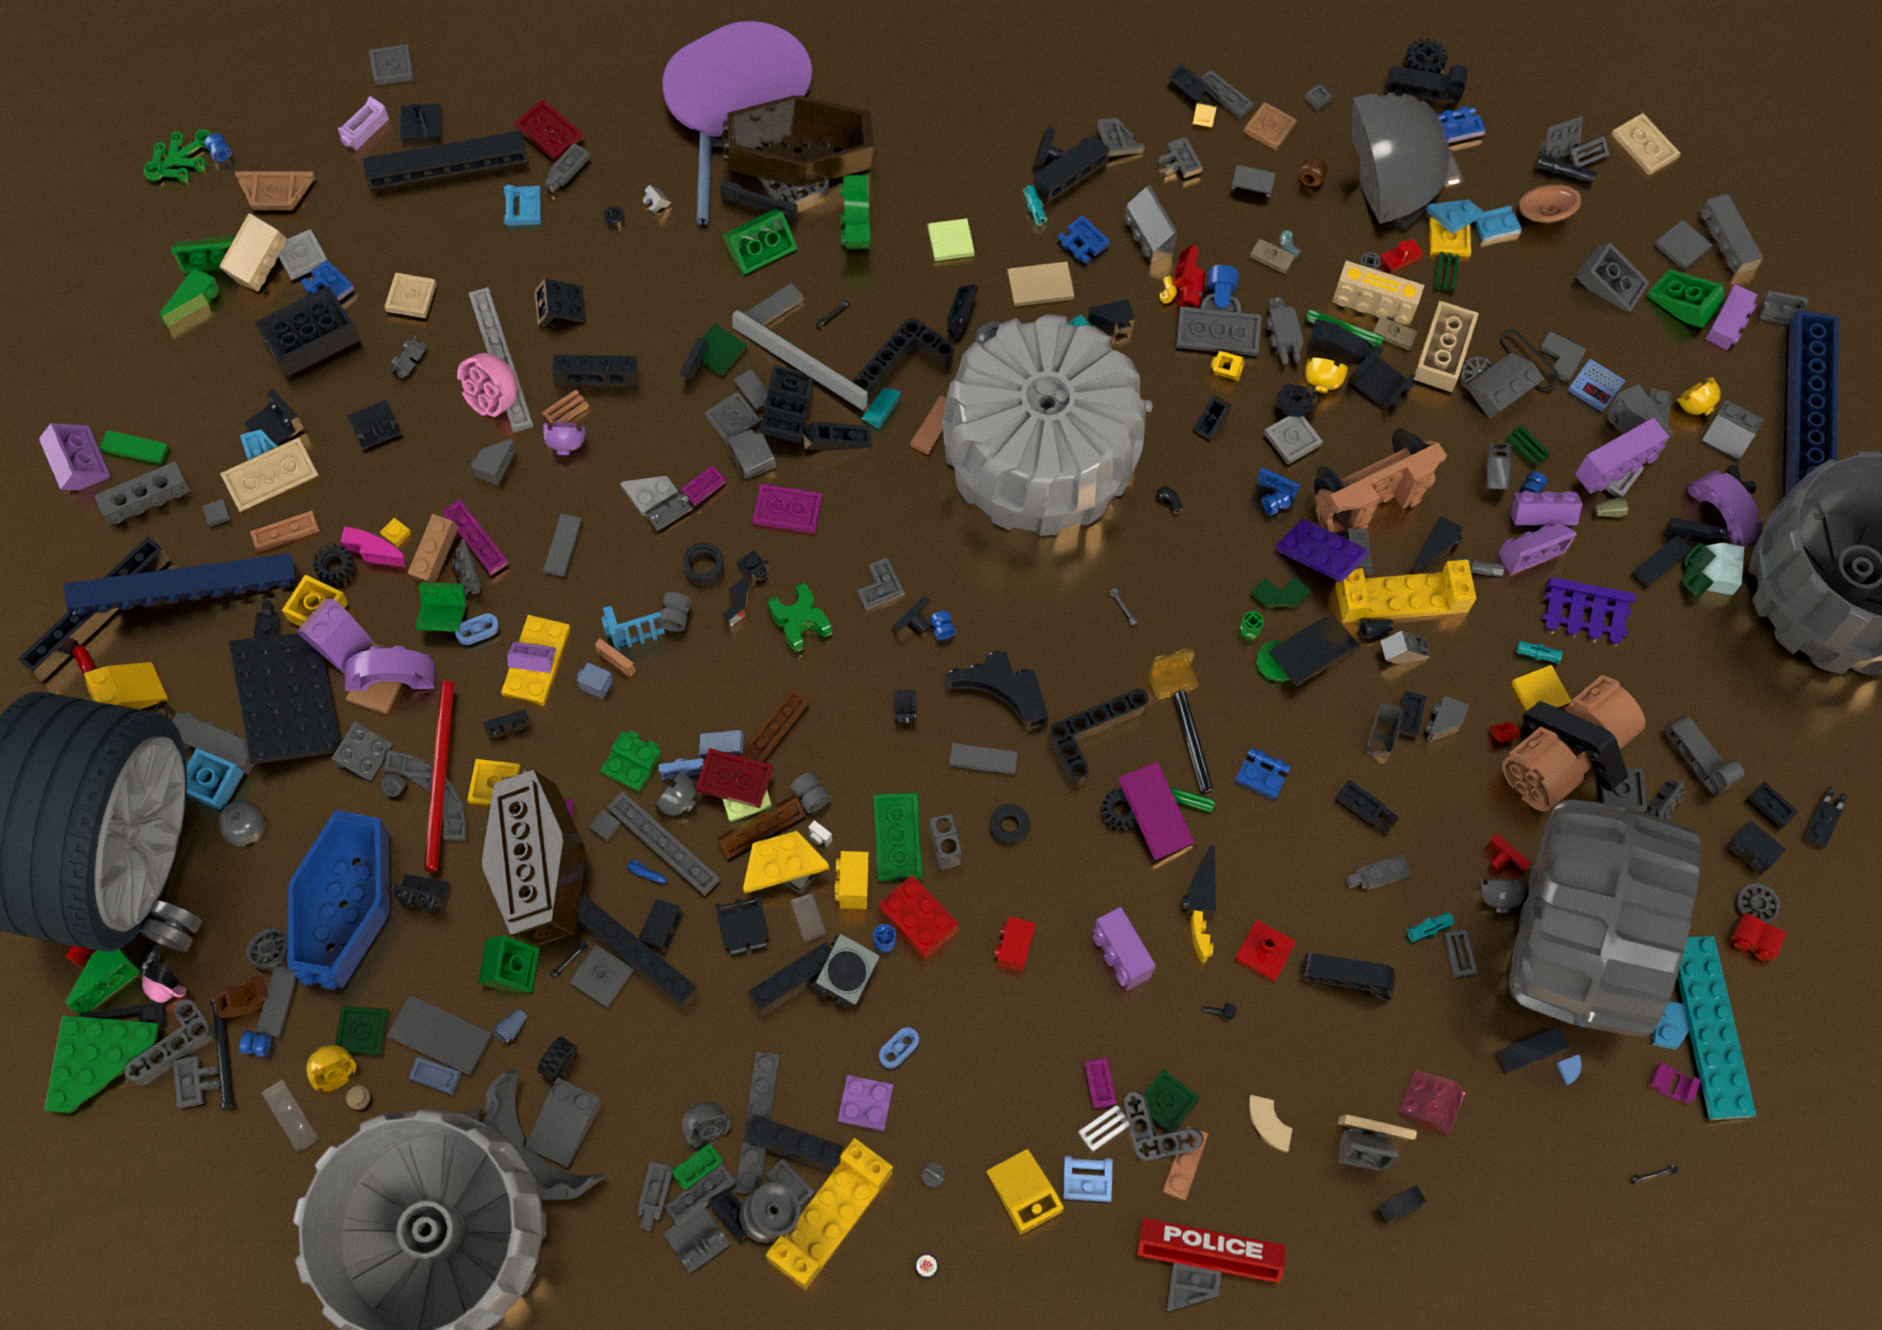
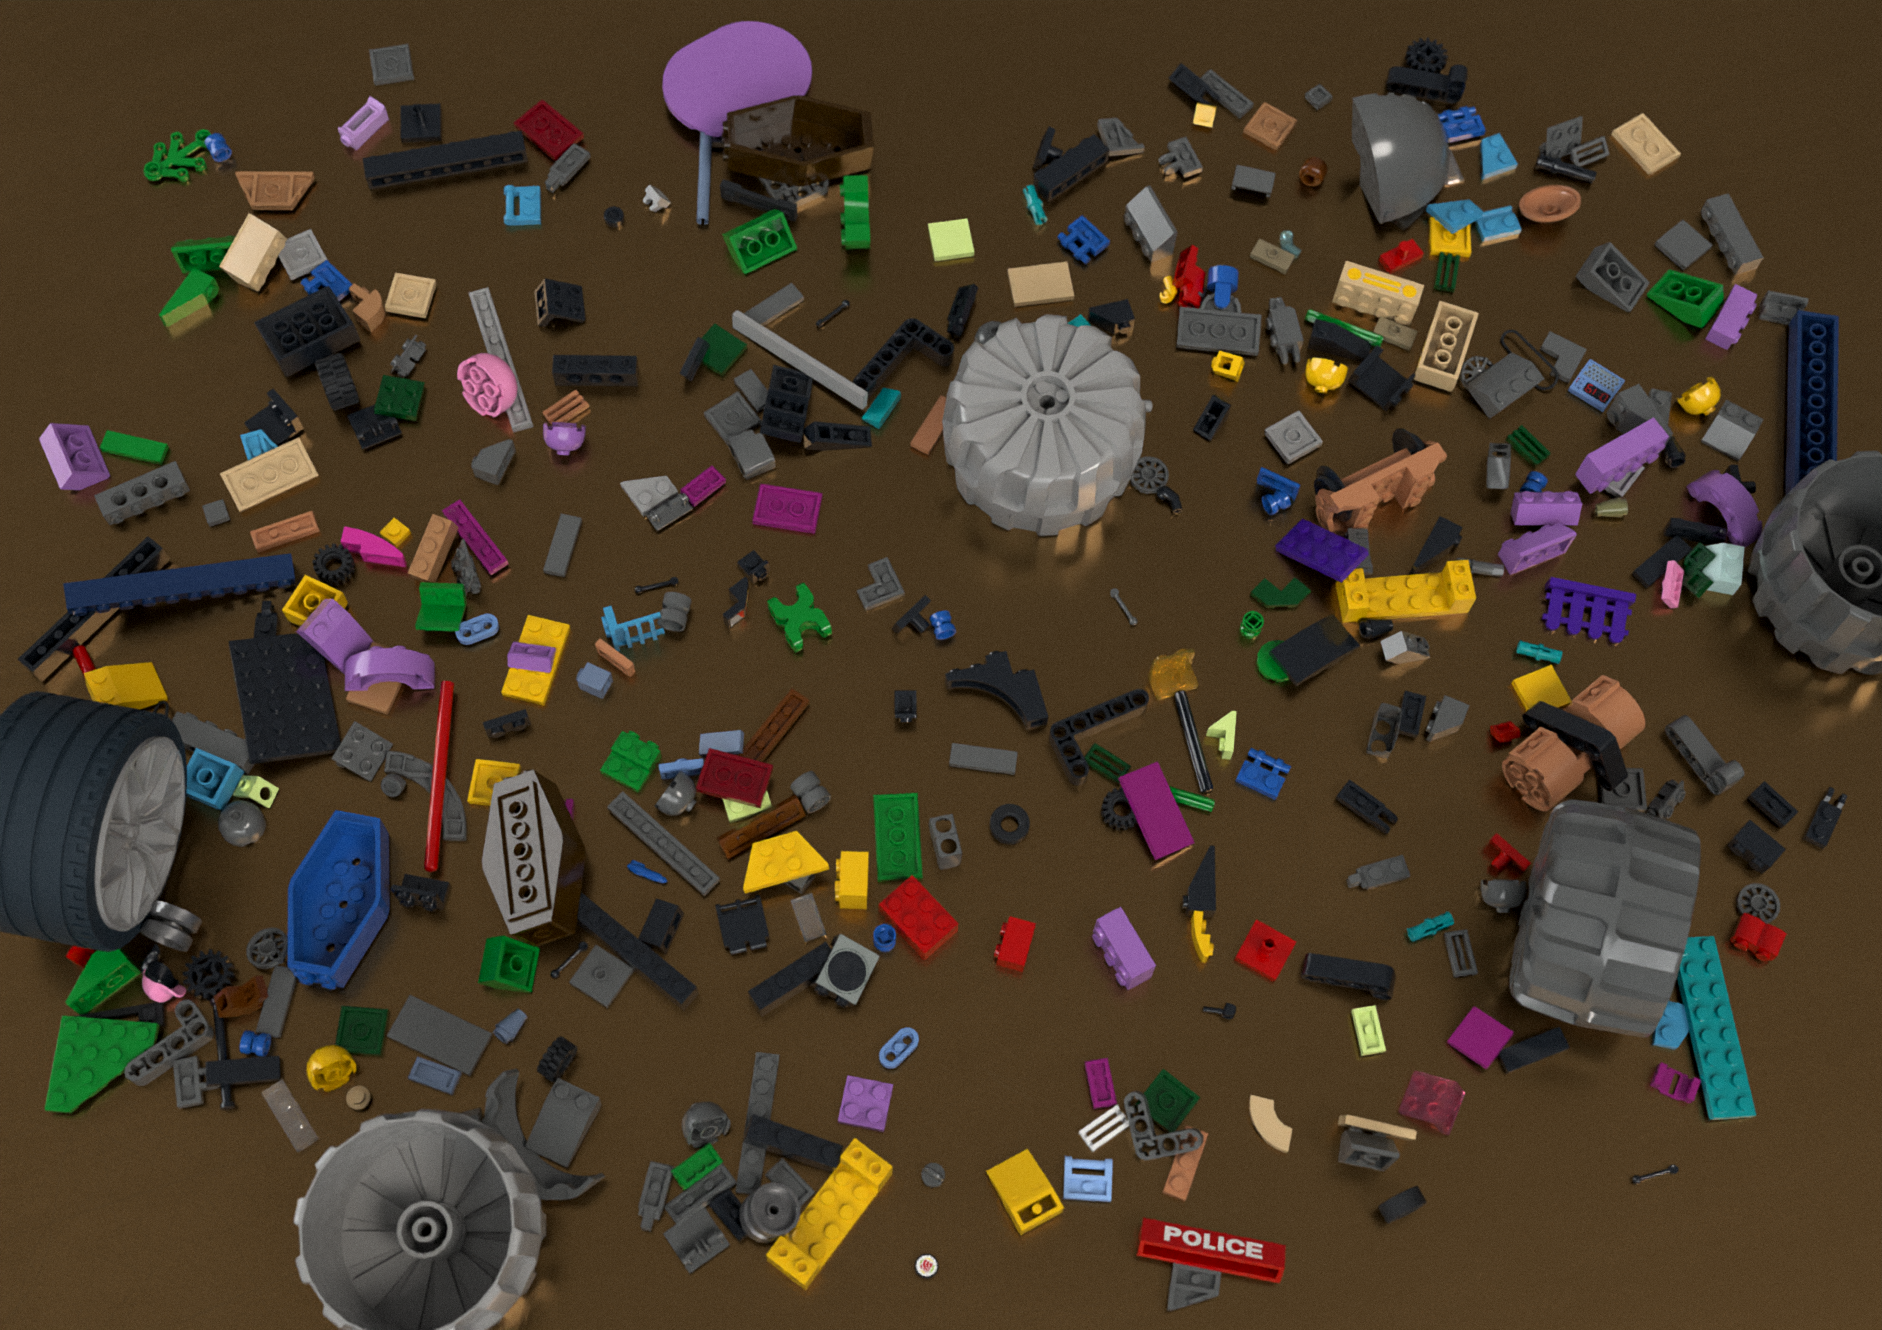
dark grey tile [589,809,621,842] -> none
black tyre [683,542,724,586] -> none
white plate [809,820,832,848] -> none
black plate [1276,384,1318,417] -> none
dark grey wheel [1359,252,1381,270] -> none
medium blue tile [1556,1055,1581,1085] -> none
none -> black gear [182,949,236,1001]
none -> black tile [206,1056,280,1087]
none -> yellowish green bracket [233,775,279,808]
none -> black tyre [315,353,359,411]
none -> medium nougat brick [349,283,386,332]
none -> dark green plate [374,375,425,421]
none -> black hinge [634,577,679,594]
none -> dark green tile [1084,742,1131,786]
none -> dark grey wheel [1130,457,1169,494]
none -> yellowish green slope [1206,711,1237,760]
none -> yellowish green plate [1351,1006,1386,1056]
none -> magenta tile [1448,1006,1513,1070]
none -> dark azure wing [1480,133,1518,180]
none -> bright pink plate [1661,561,1684,608]
none -> black cone [1664,436,1686,468]

